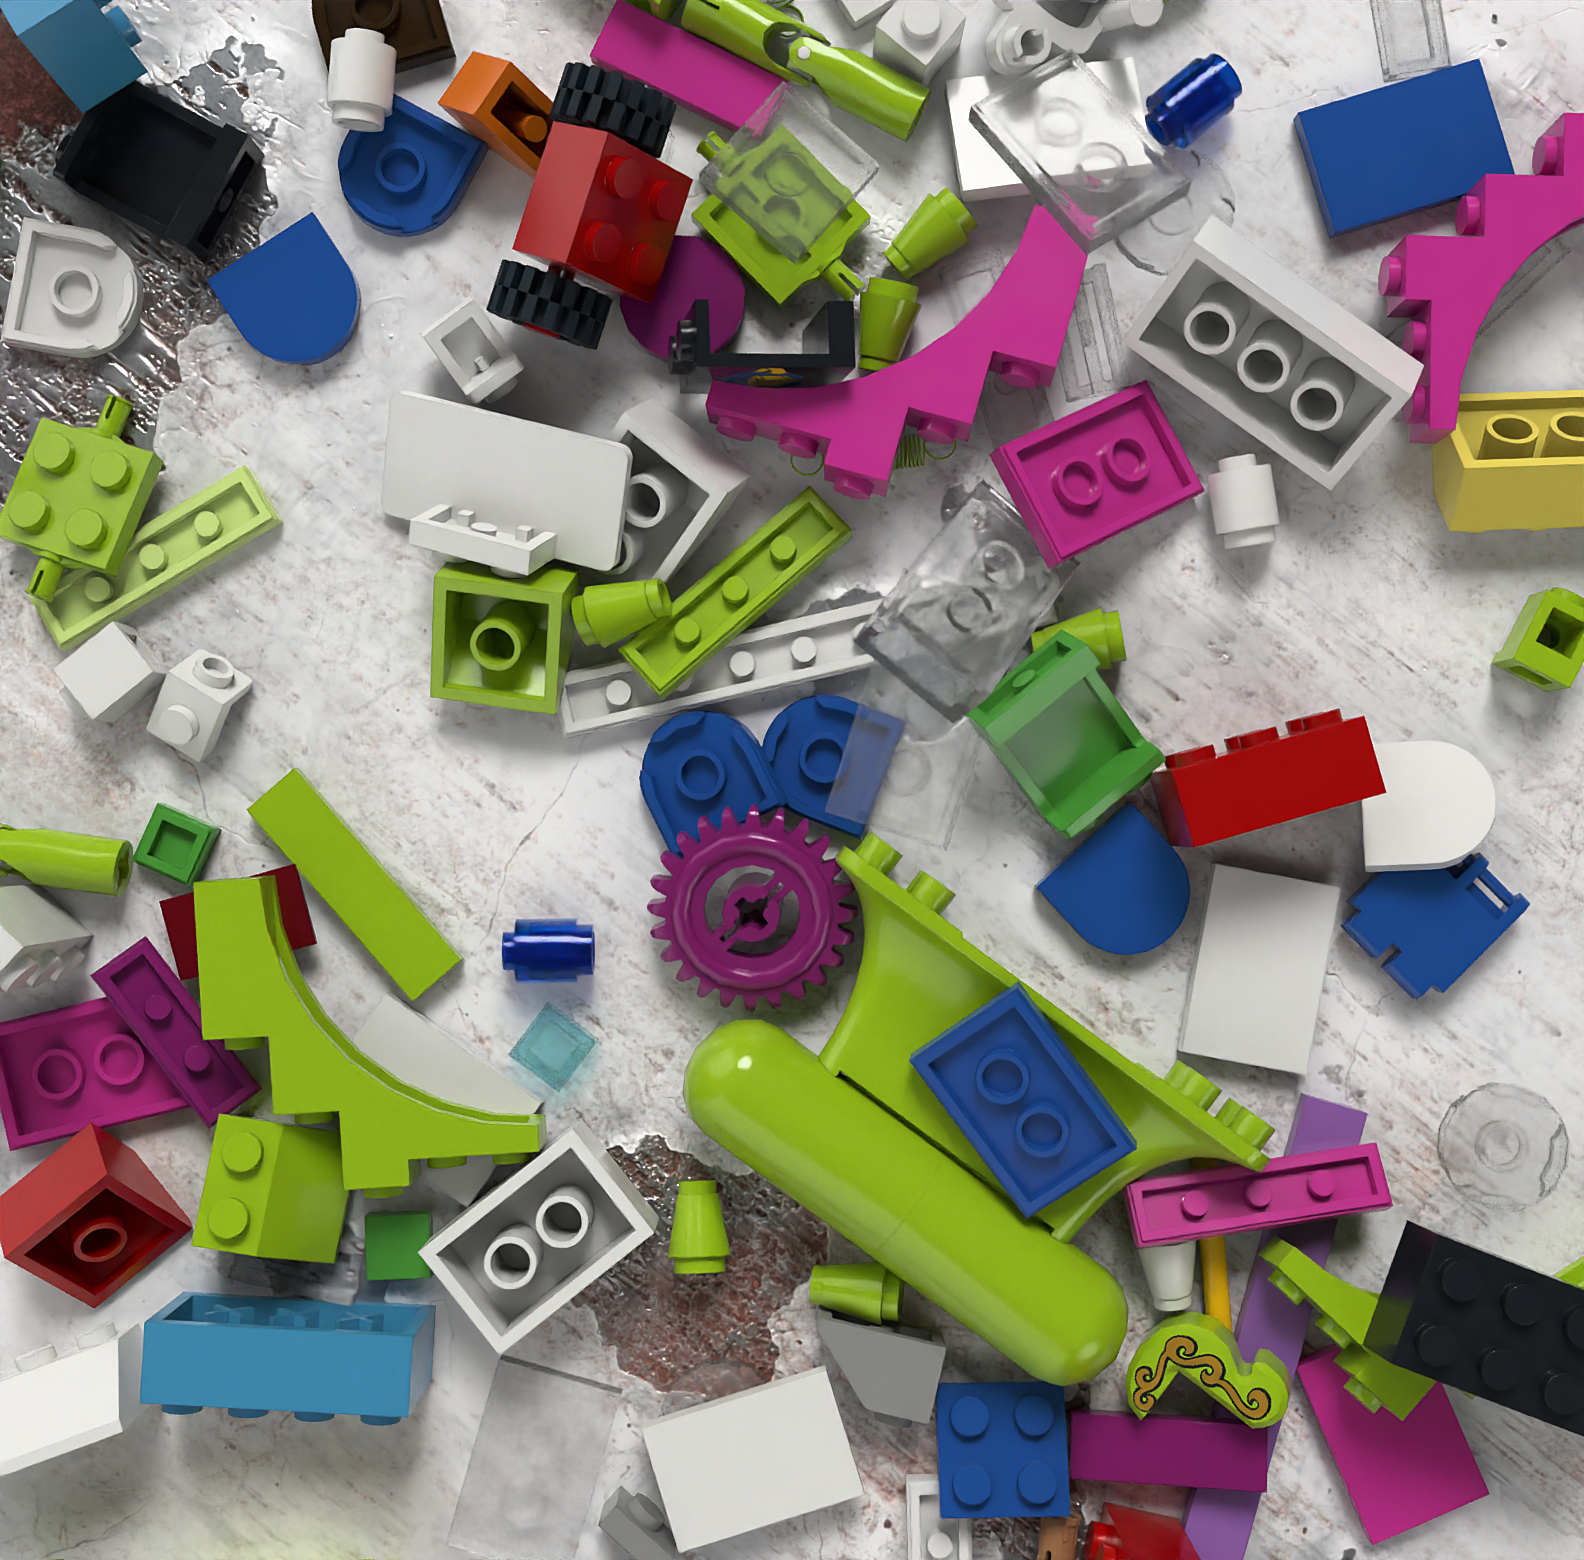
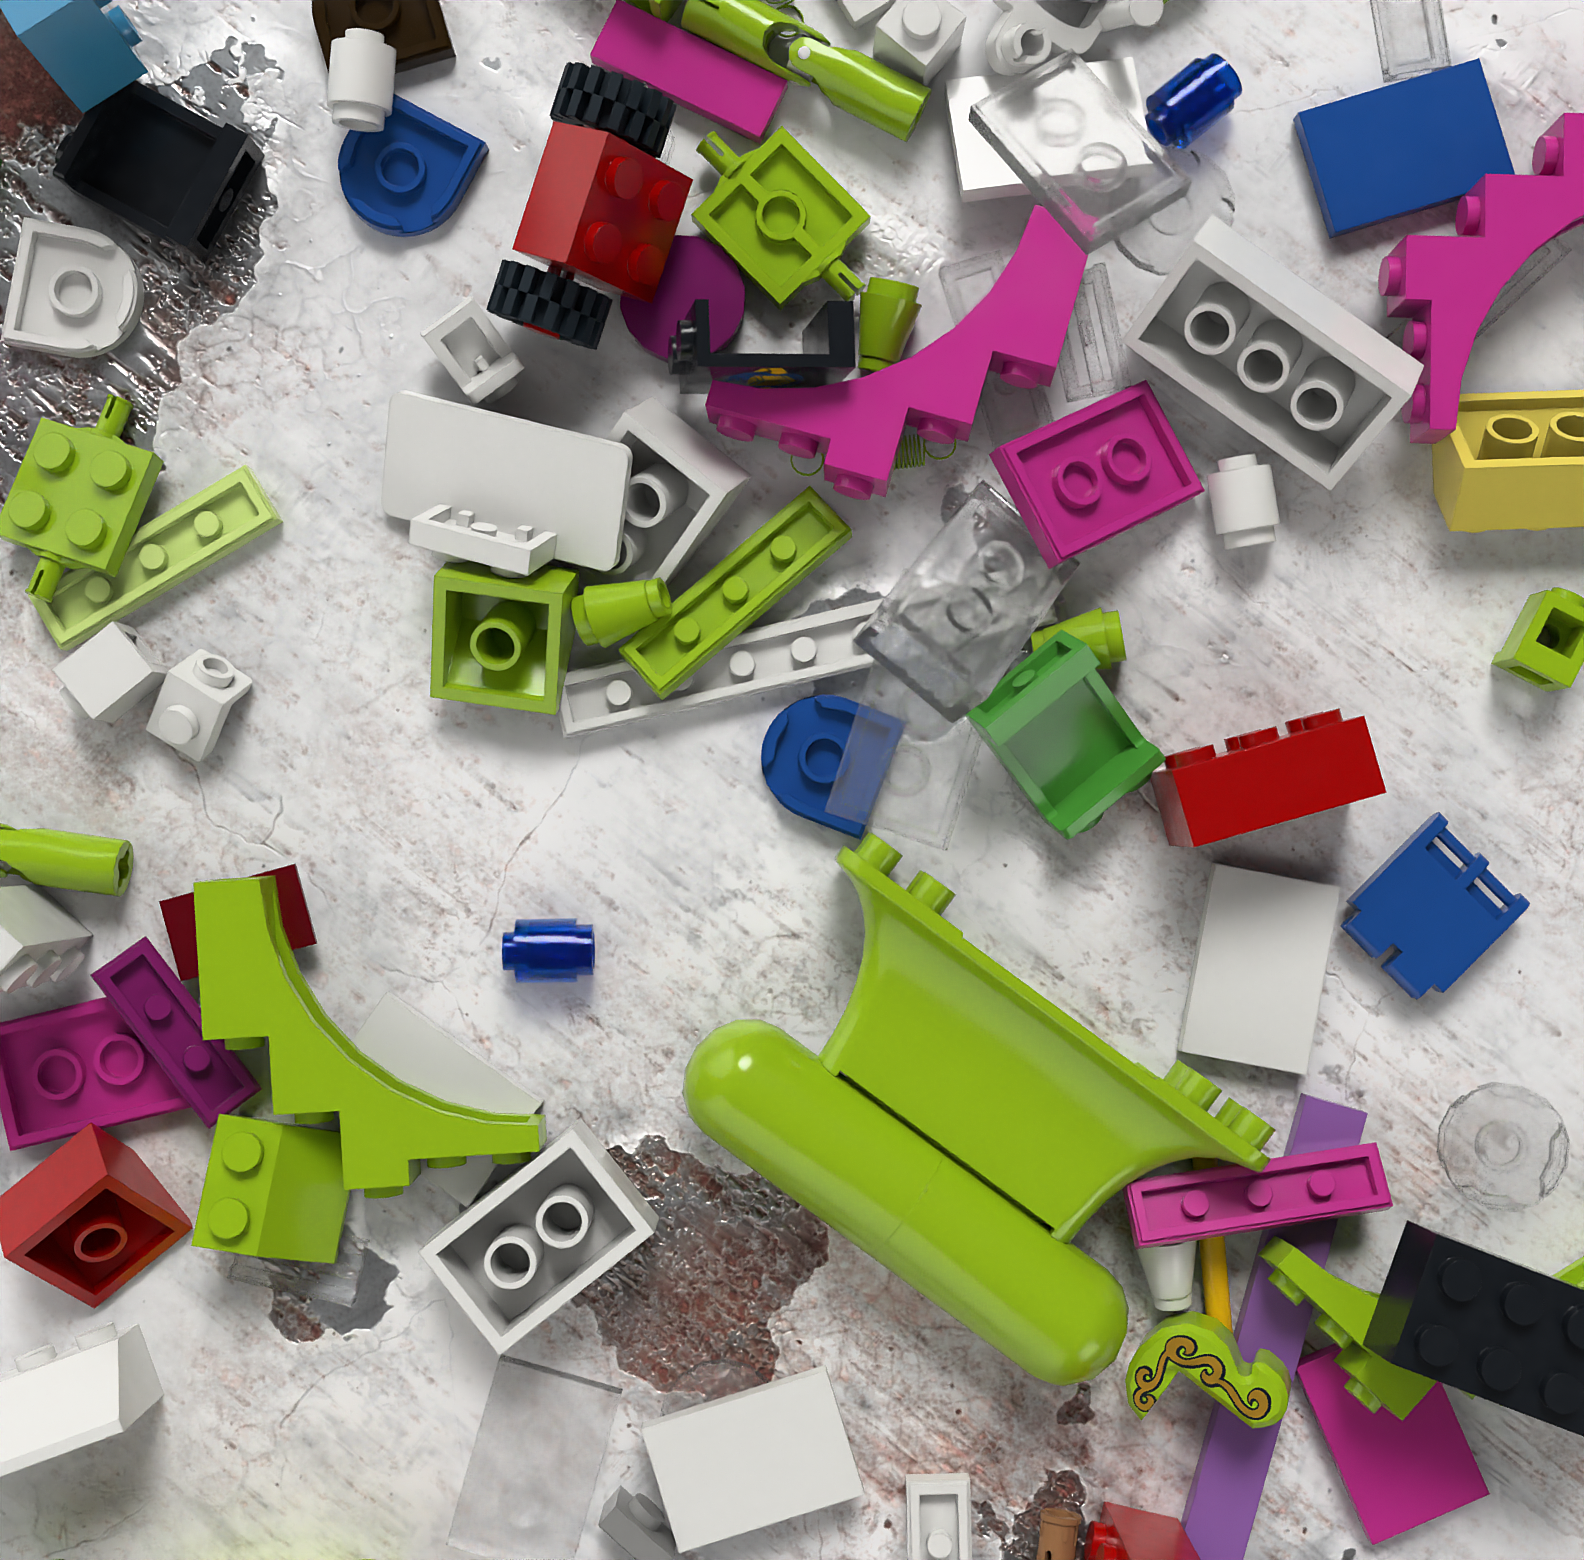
bright green tile [131,803,221,887] -> none
dark azure brick [140,1292,436,1426] -> none
blue tile [206,212,361,366] -> none
lime tile [246,768,464,1002] -> none
bright green tile [364,1210,434,1281] -> none
orange slope [437,51,553,179] -> none
clear light blue tile [508,1002,599,1092] -> none
blue tile [639,710,789,856] -> none
magenta gear [647,803,859,1012] -> none
lime cone [667,1180,731,1274] -> none
clear tile [699,81,880,265] -> none
lime cone [809,1261,905,1326] -> none
light grey slope [816,1305,947,1428] -> none
lime cone [883,187,978,281] -> none
blue tile [909,981,1137,1219] -> none
blue plate [935,1381,1071,1519] -> none
blue tile [1034,801,1190,955] -> none
magenta tile [1070,1408,1268,1493] -> none
white tile [1362,740,1497,872] -> none

